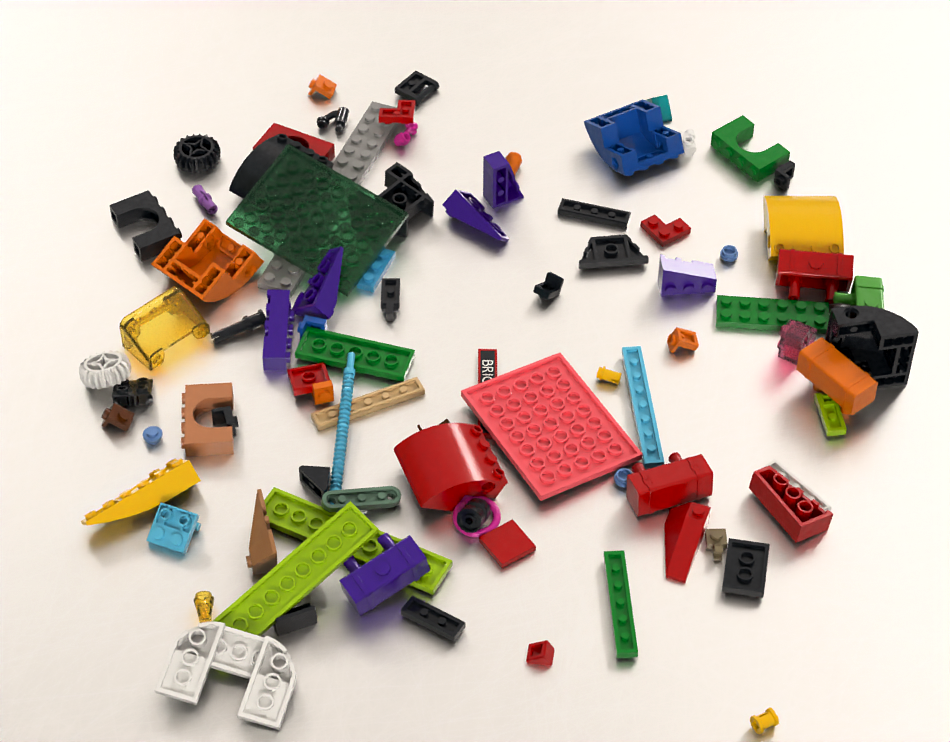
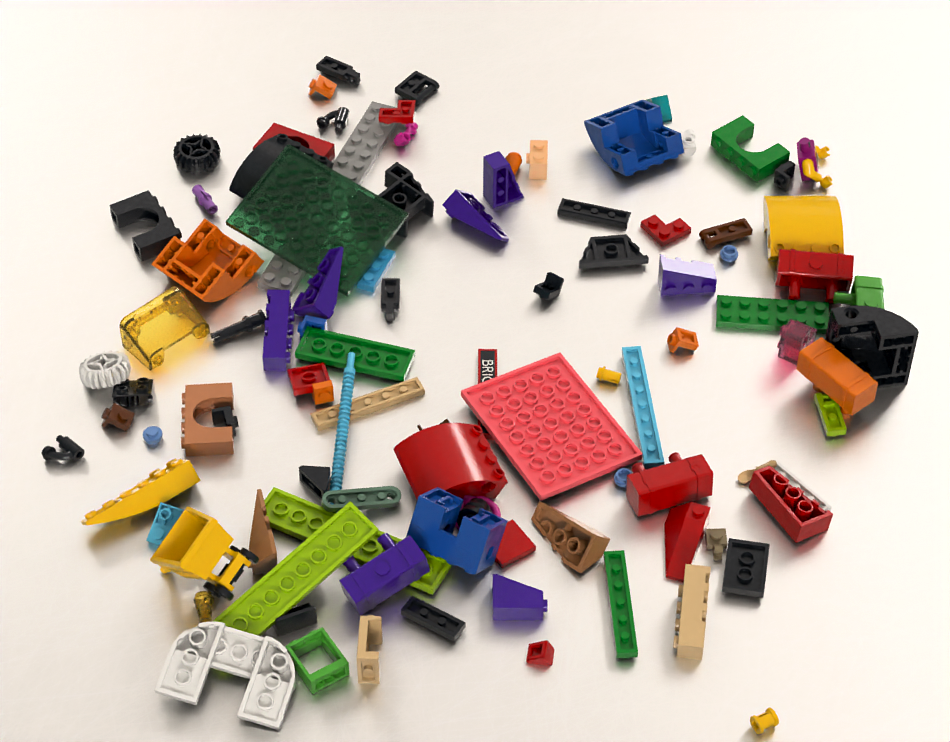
none -> black plant [41,435,85,461]
none -> yellow piece [150,507,259,601]
none -> bright green window [285,627,349,694]
none -> black hinge [316,56,361,85]
none -> tan panel [357,615,383,684]
none -> blue piece [406,487,508,574]
none -> dark purple slope [492,574,548,621]
none -> light nougat brick [526,140,548,180]
none -> medium nougat wedge [531,501,610,573]
none -> tan wedge [673,564,711,660]
none -> reddish brown plate [699,218,753,249]
none -> tan piece [738,460,777,484]
none -> torso [796,137,833,189]

